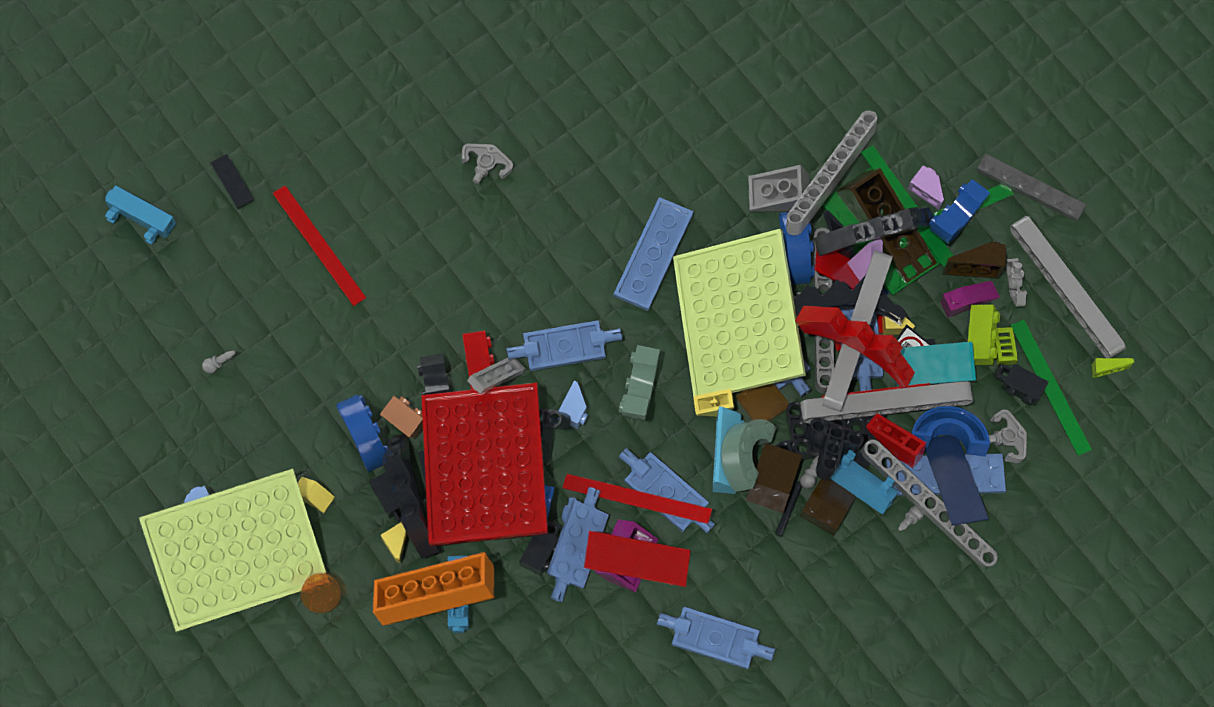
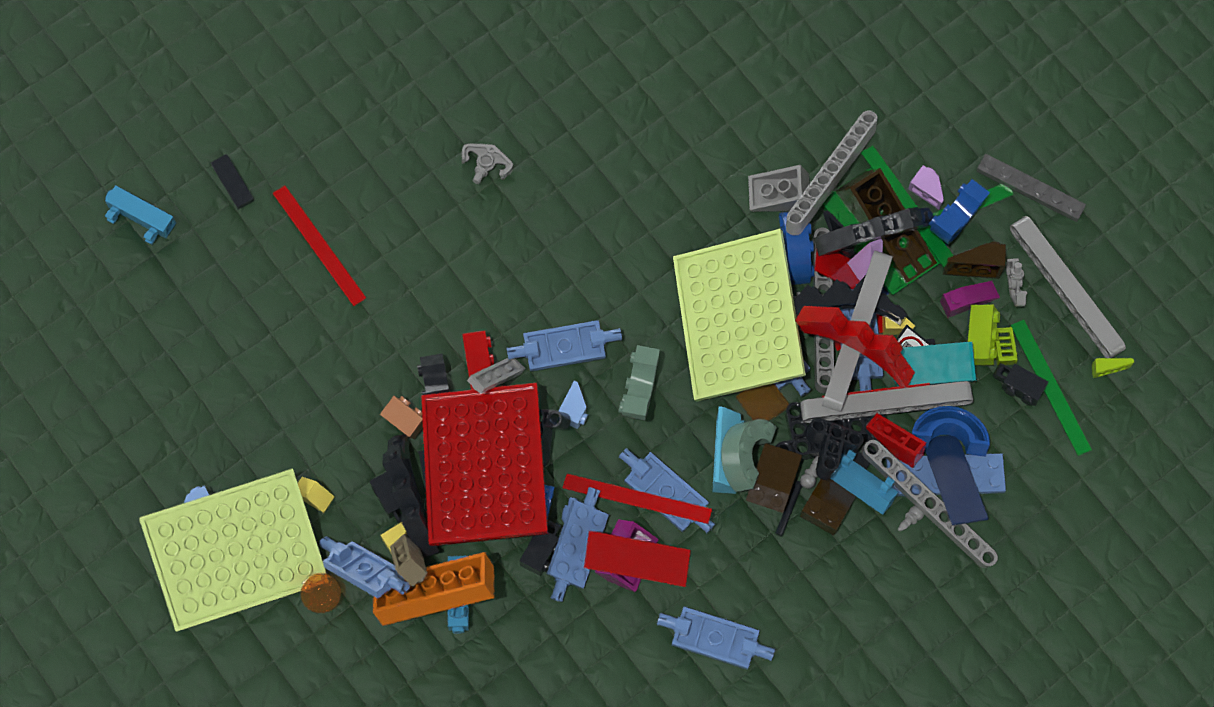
light grey bar [202,351,235,373] -> none
blue brick [336,395,387,472] -> none
medium blue plate [613,197,694,311] -> none
light yellow slope [693,389,734,417] -> none
light grey piece [989,410,1027,463] -> none
none -> medium blue plate [319,536,409,598]
none -> dark tan brick [390,534,427,587]

